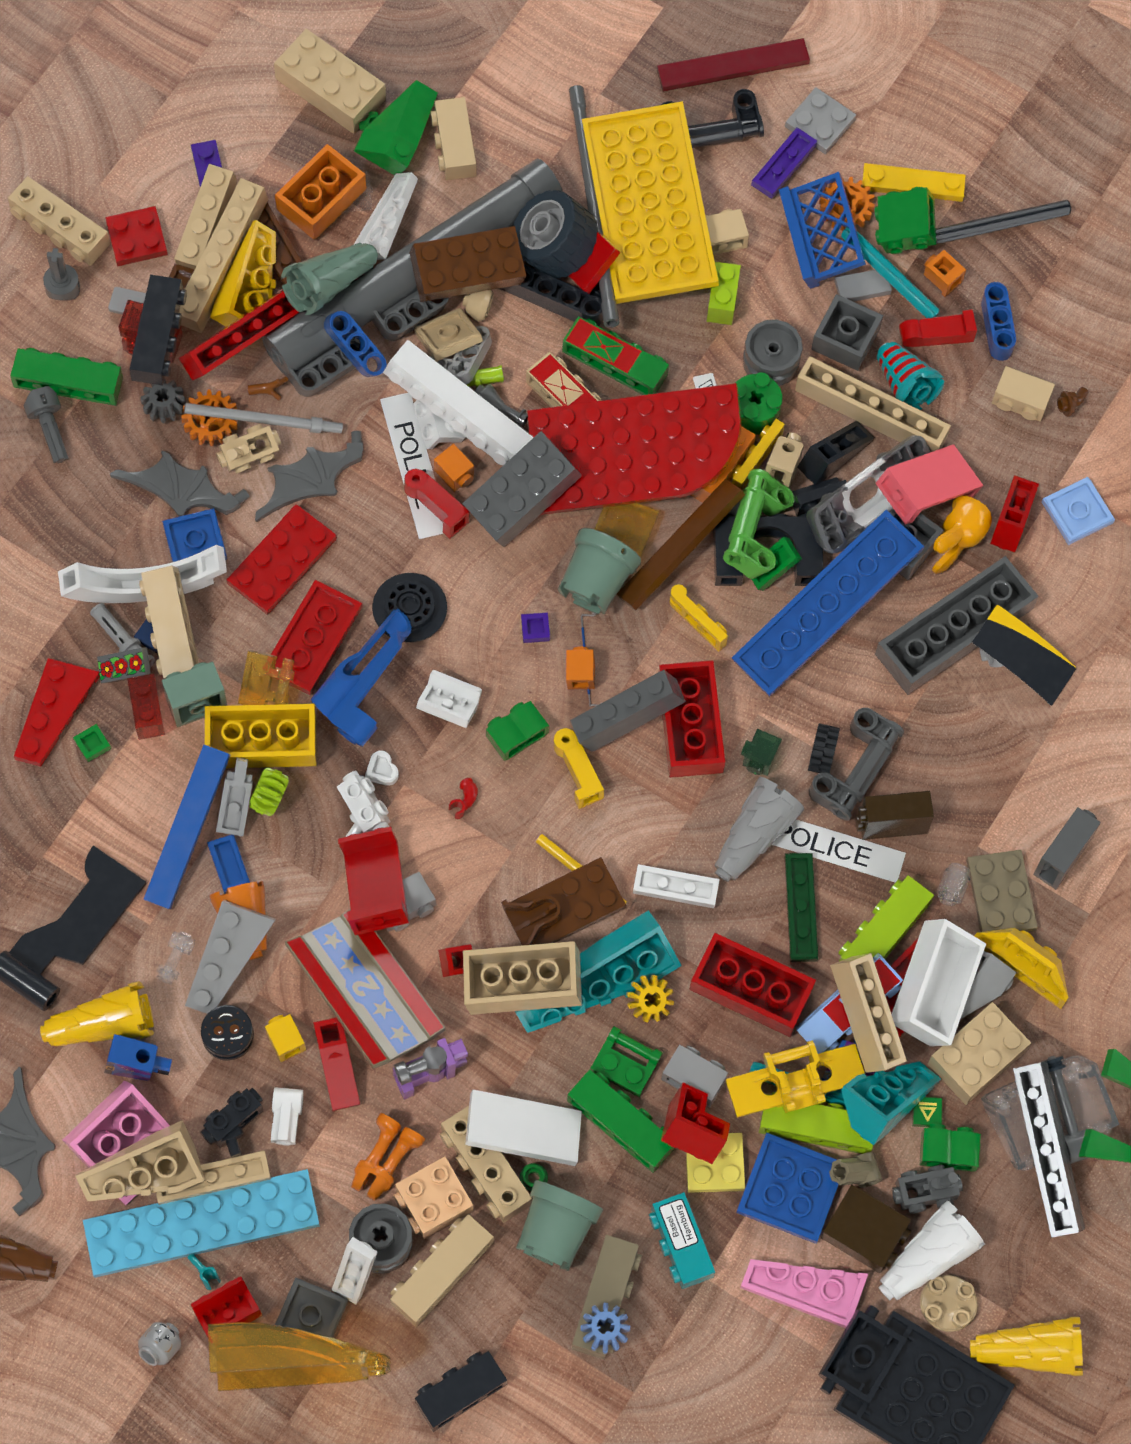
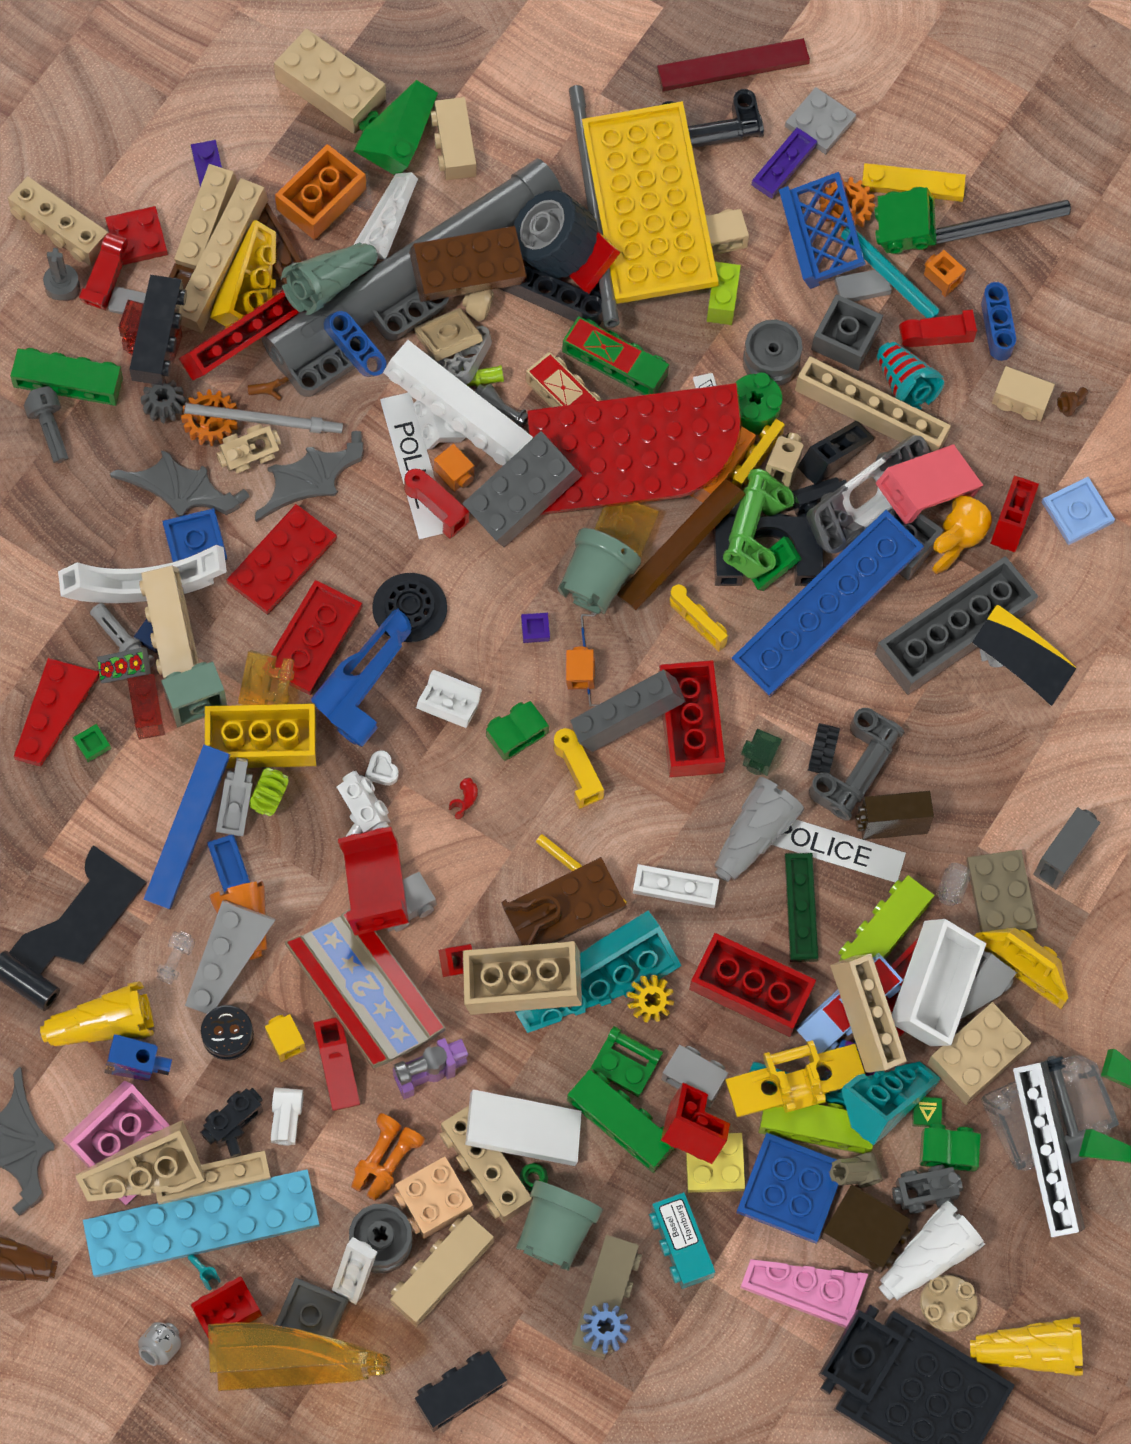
none -> red leg [79,233,128,311]

